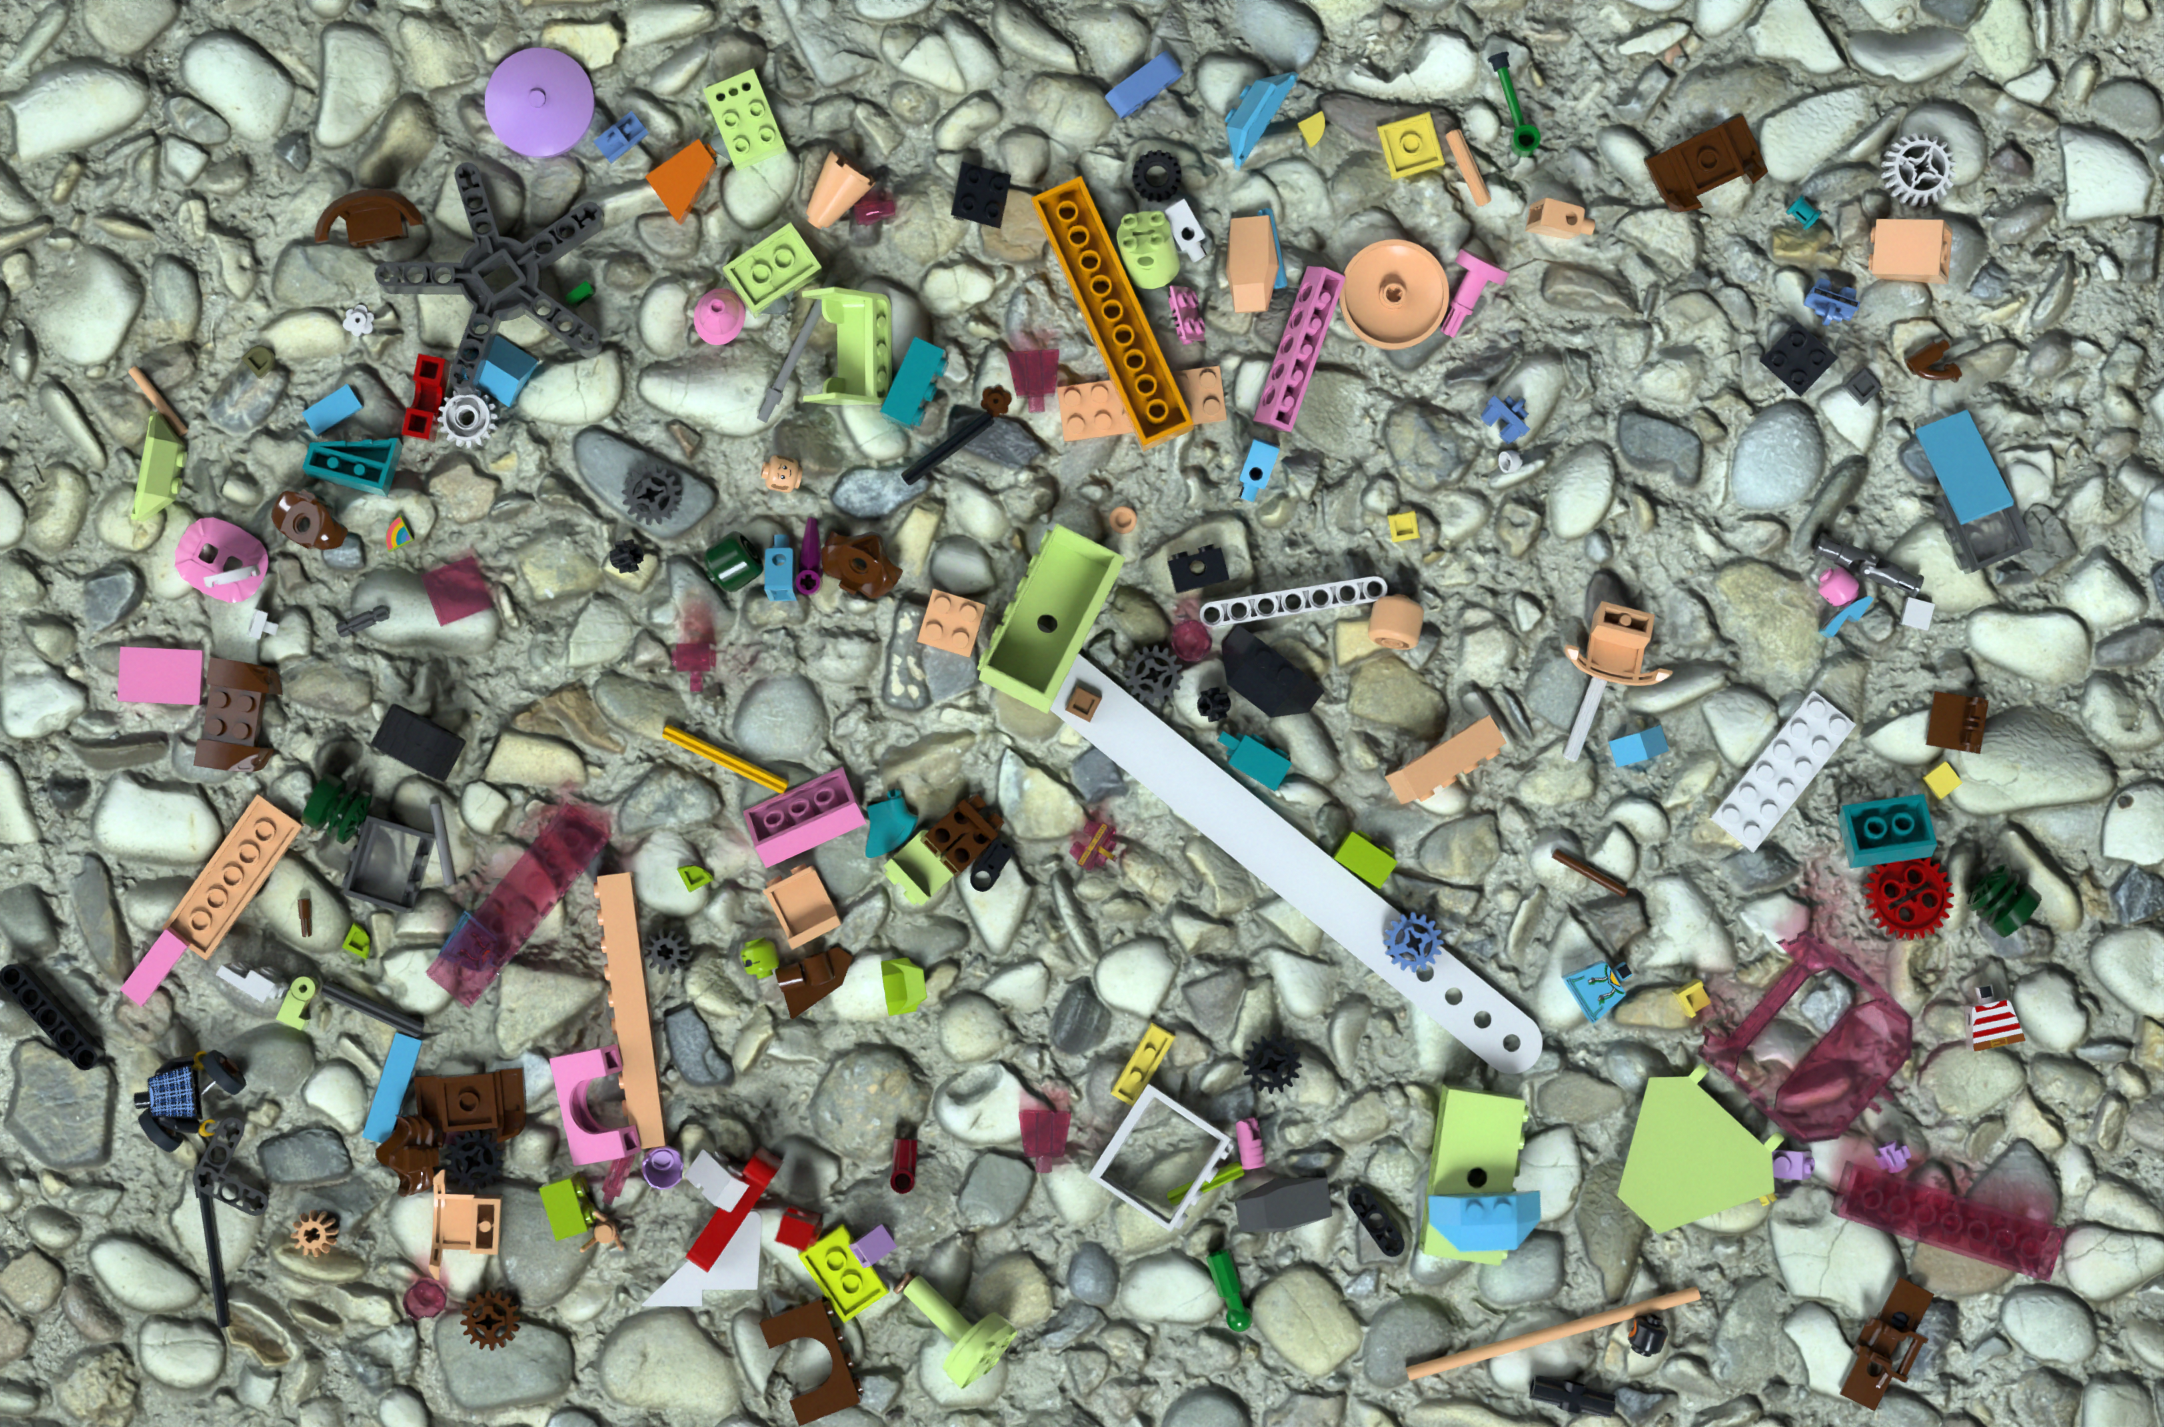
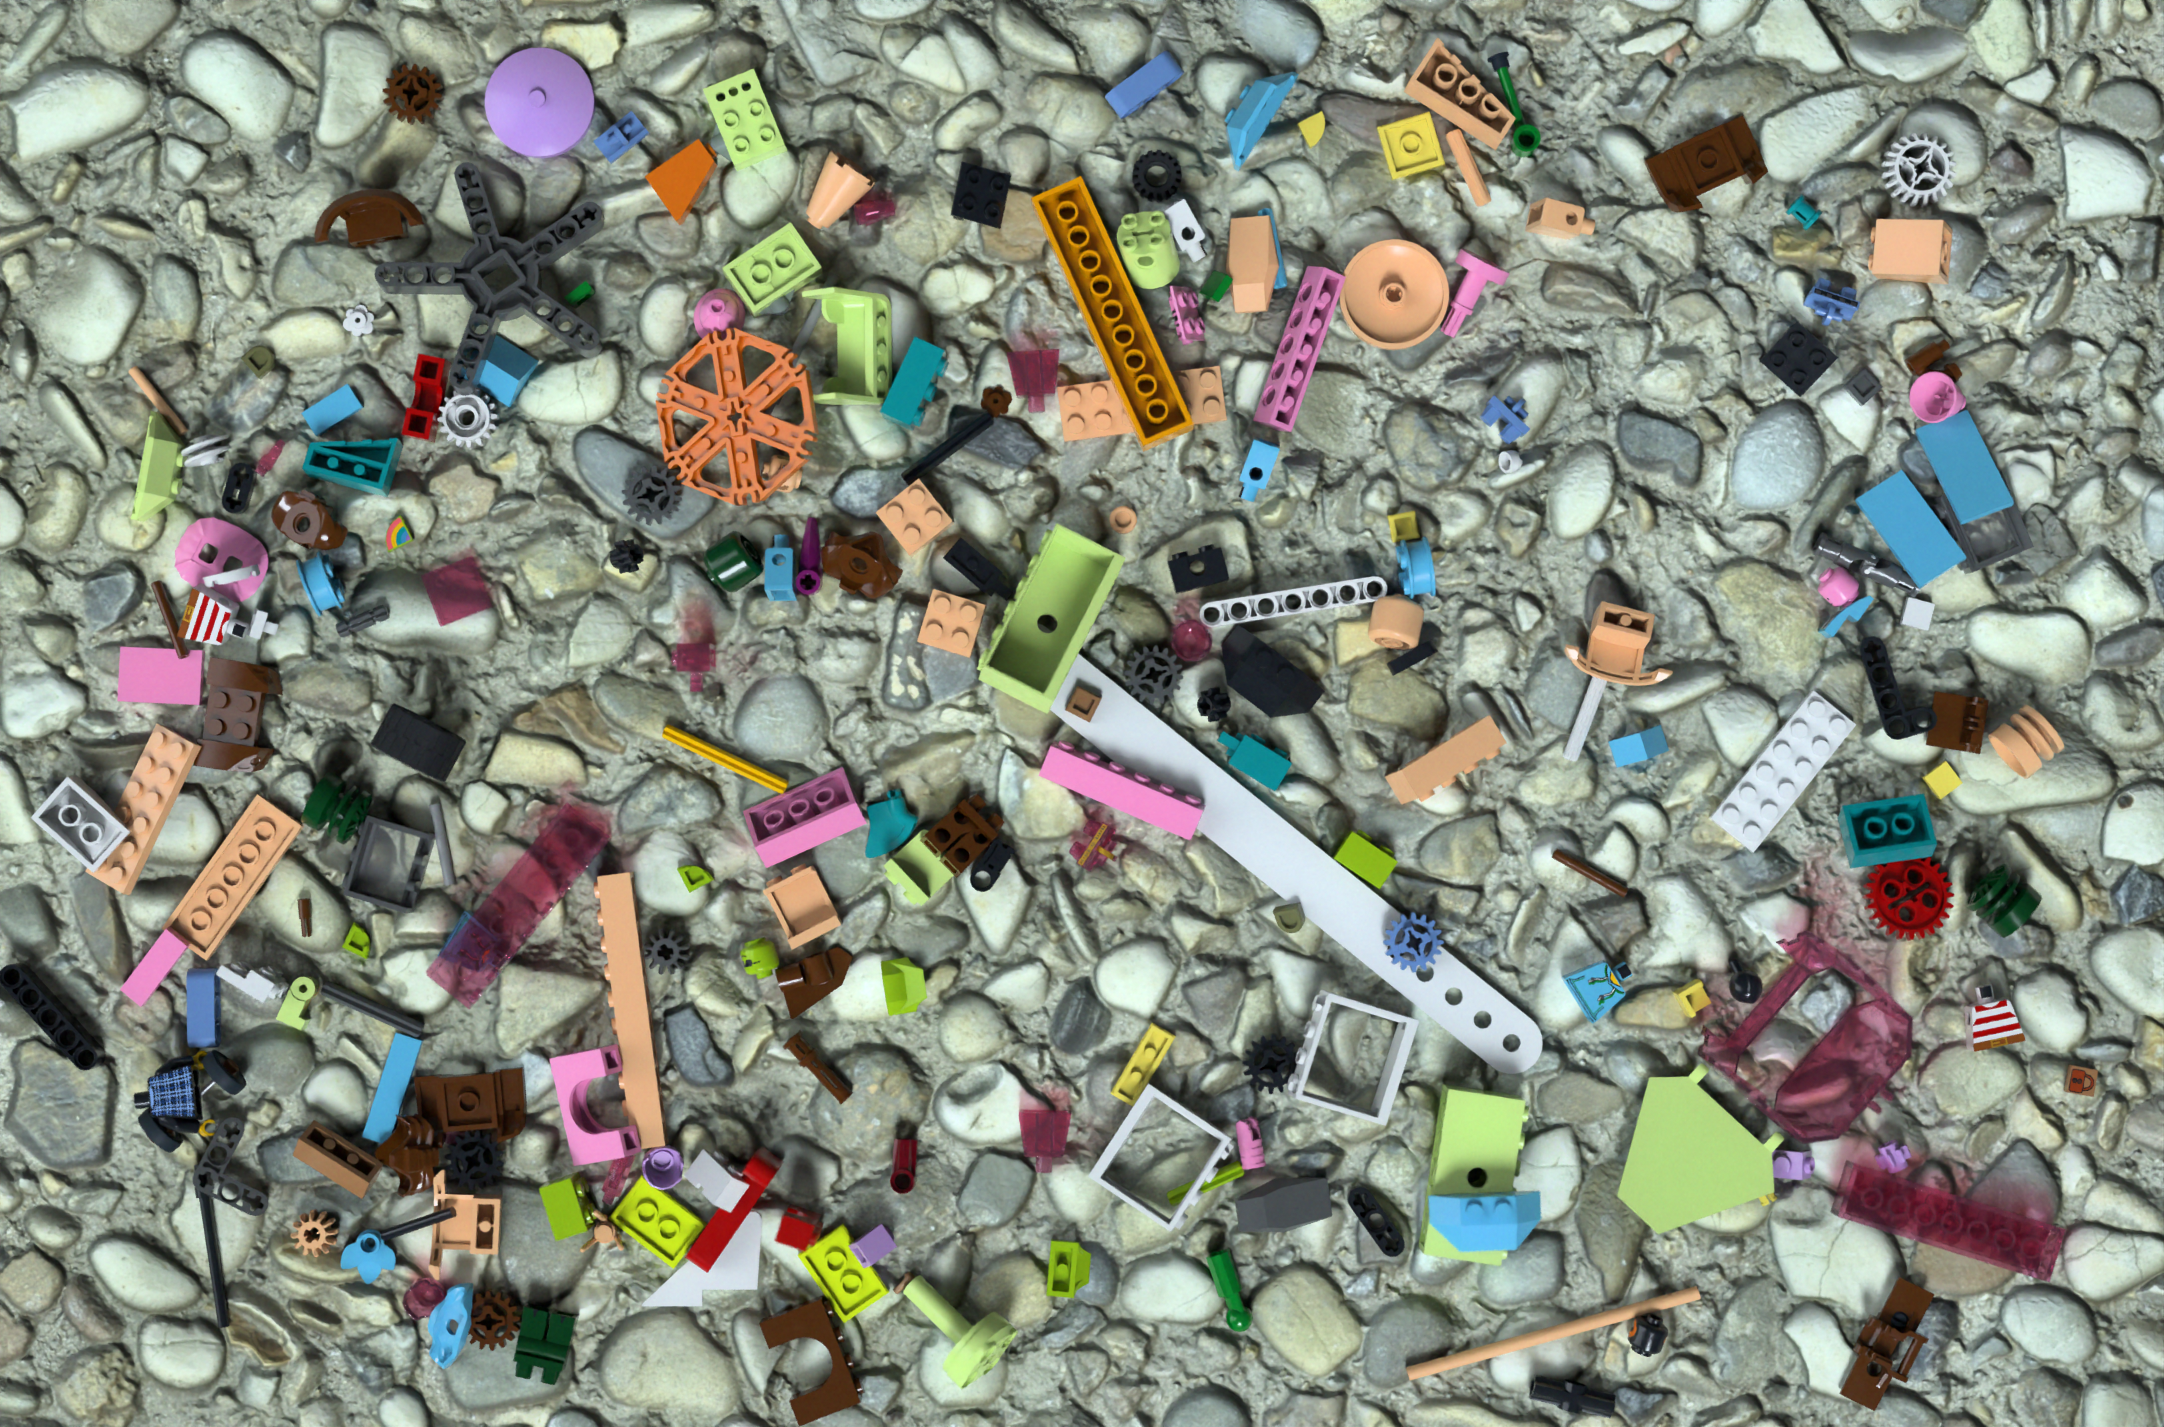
none -> white slope [31,775,131,873]
none -> light nougat plate [85,723,201,895]
none -> reddish brown piece [151,581,189,659]
none -> torso [177,583,249,645]
none -> white piece [181,434,232,467]
none -> medium blue beam [186,968,221,1048]
none -> black beam [222,463,257,514]
none -> clear pink piece [254,440,285,477]
none -> medium nougat brick [293,1120,384,1199]
none -> medium azure wheel [296,551,345,616]
none -> medium azure plate [340,1229,396,1284]
none -> black bar [380,1206,457,1241]
none -> reddish brown gear [382,64,444,125]
none -> medium azure piece [428,1283,473,1369]
none -> dark green hips [513,1303,579,1385]
none -> neon yellow tile [608,1174,708,1269]
none -> orange plate [655,328,819,506]
none -> reddish brown pin [782,1030,853,1105]
none -> light nougat brick [876,478,954,558]
none -> black hinge [943,537,1013,601]
none -> bright pink brick [1039,740,1206,841]
none -> lime slope [1046,1239,1091,1298]
none -> green tile [1199,270,1233,302]
none -> olive tile [1273,902,1305,933]
none -> white window [1287,989,1419,1126]
none -> black beam [1387,639,1438,676]
none -> medium azure wheel [1395,536,1436,600]
none -> light nougat wedge [1404,37,1516,150]
none -> black piece [1729,959,1763,1004]
none -> medium azure tile [1855,470,1967,589]
none -> black beam [1859,636,1937,740]
none -> bright pink hat [1909,371,1966,423]
none -> light nougat wheel [1988,705,2064,779]
none -> tile [2064,1064,2098,1097]

